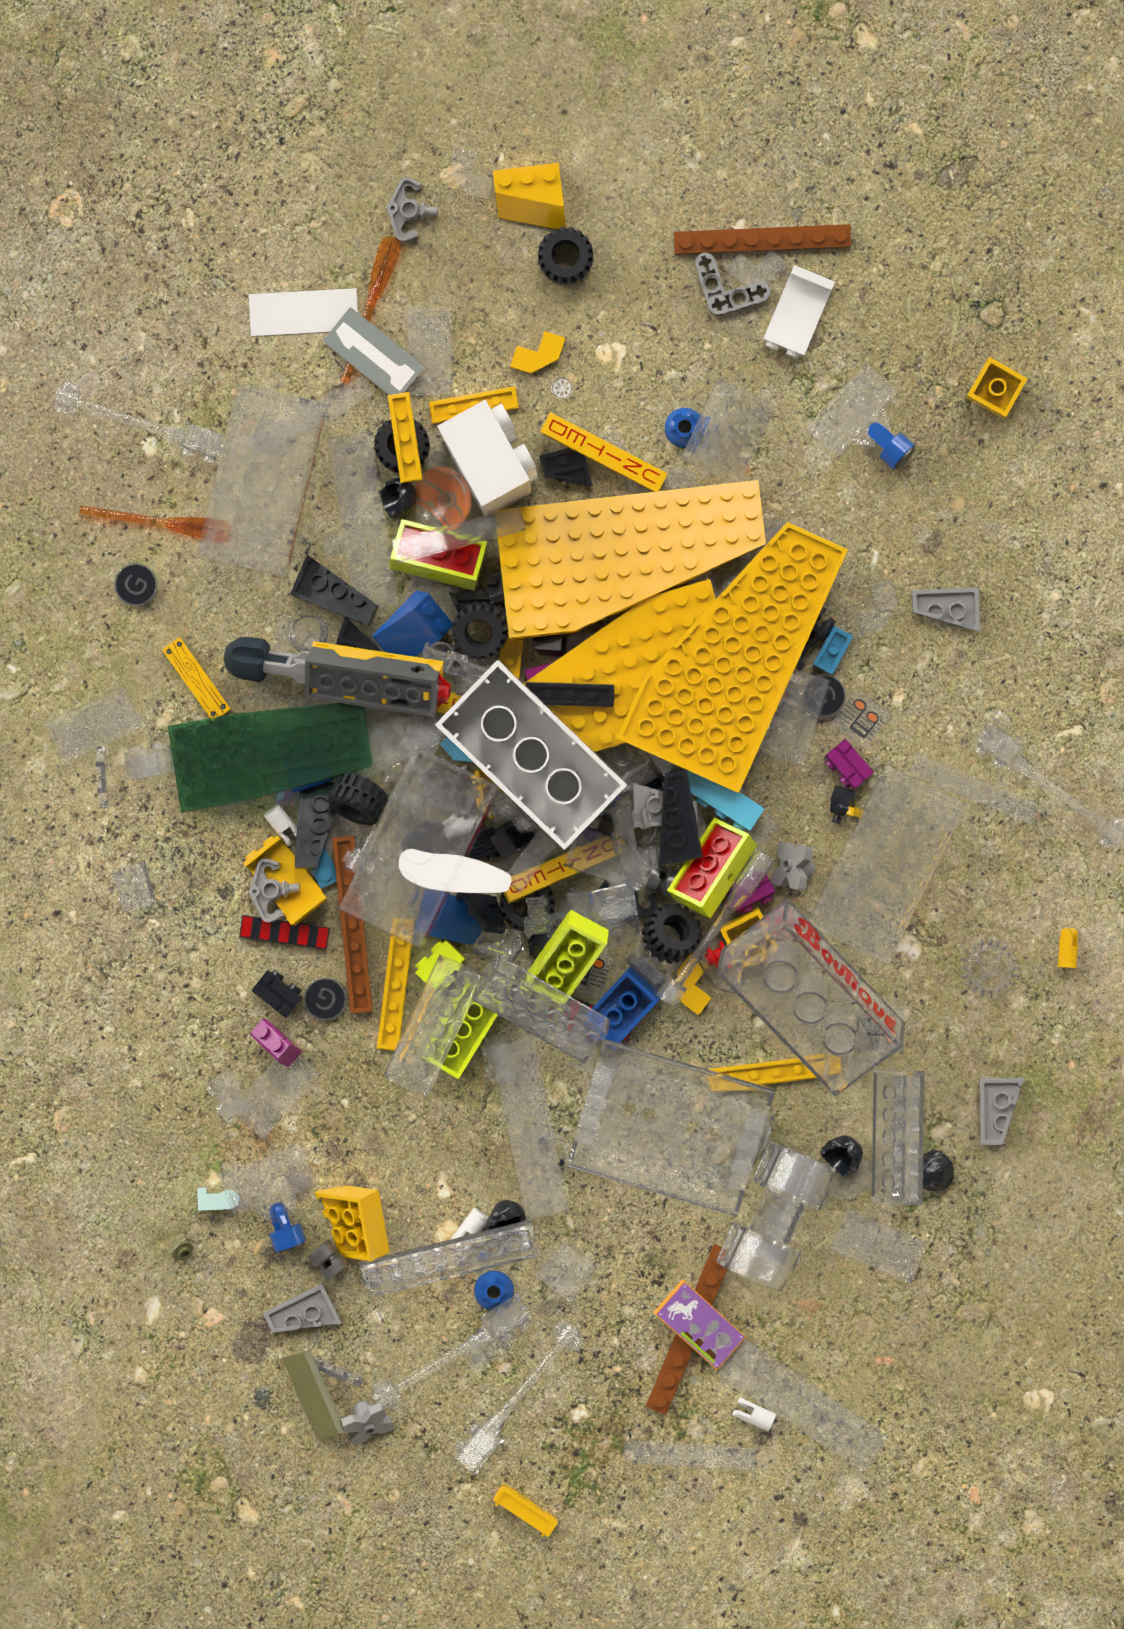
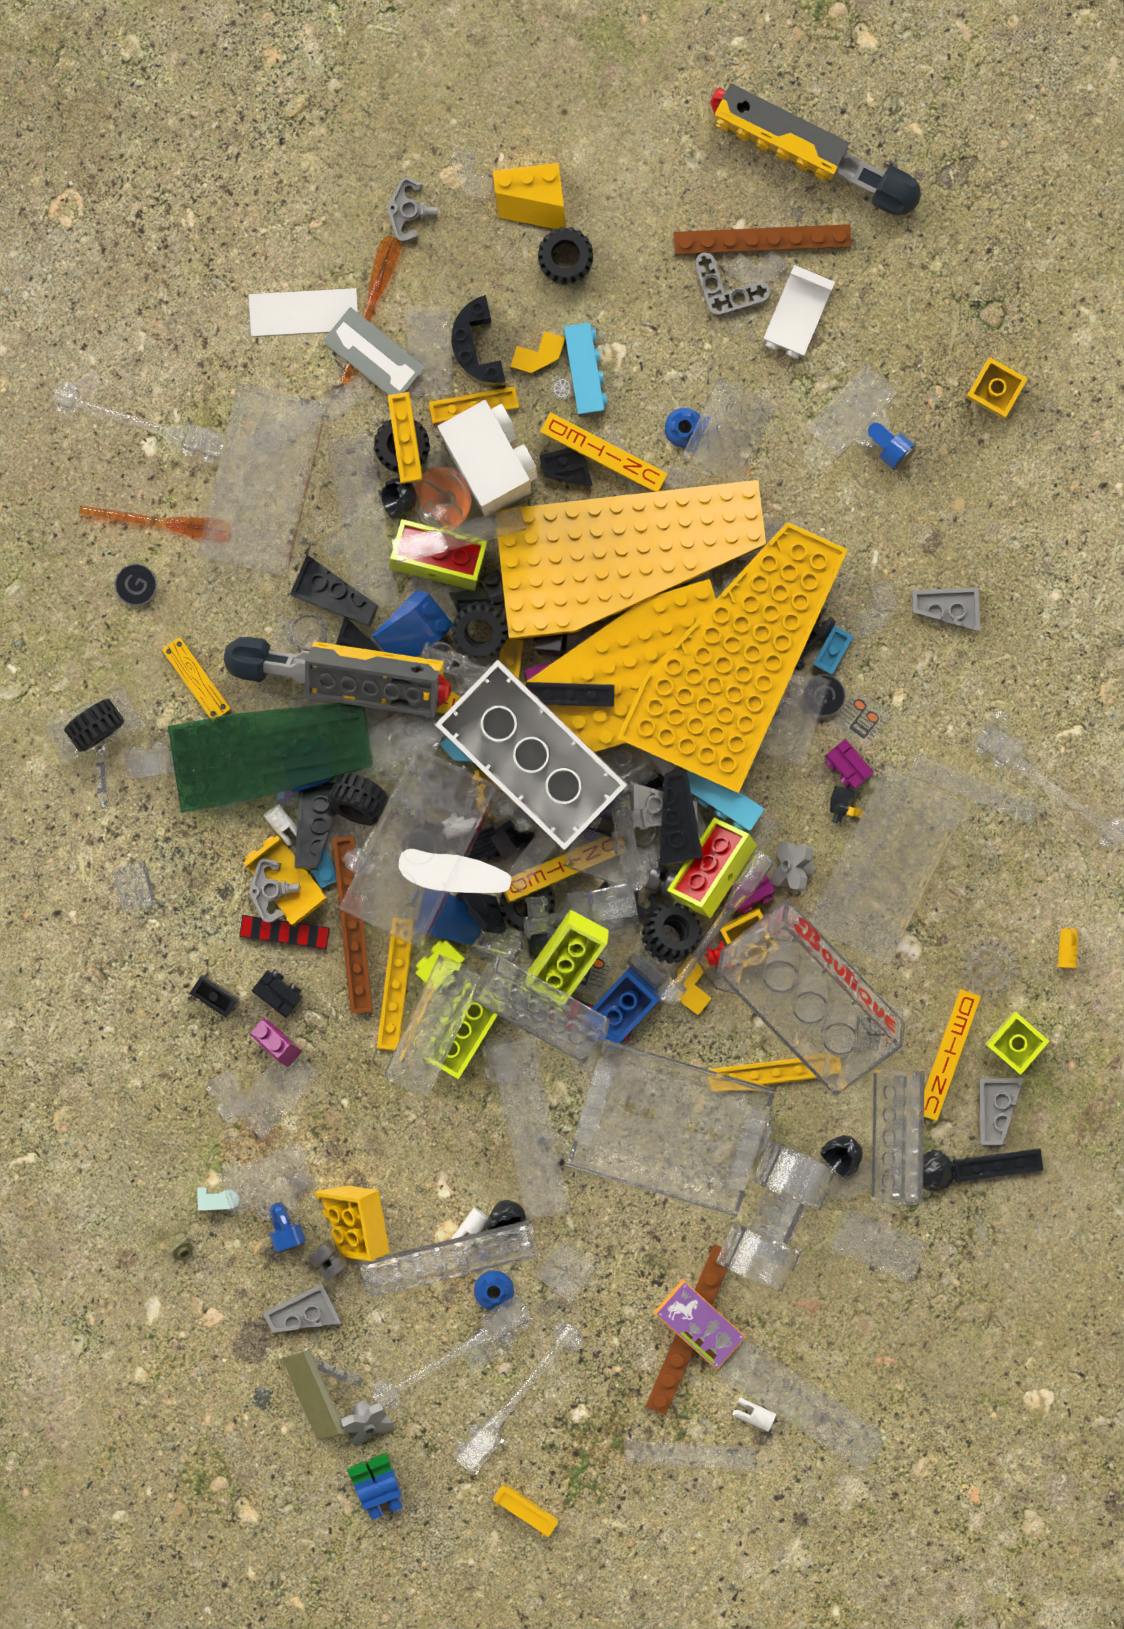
black tile [303,977,348,1021] -> none
none -> black tyre [64,699,125,752]
none -> black brick [189,975,240,1018]
none -> blue hips [347,1452,403,1520]
none -> black cylinder [451,295,506,388]
none -> medium azure brick [564,322,608,416]
none -> piece [710,83,921,216]
none -> yellow tile [916,989,981,1121]
none -> black tile [953,1148,1043,1182]
none -> neon yellow brick [985,1011,1050,1075]

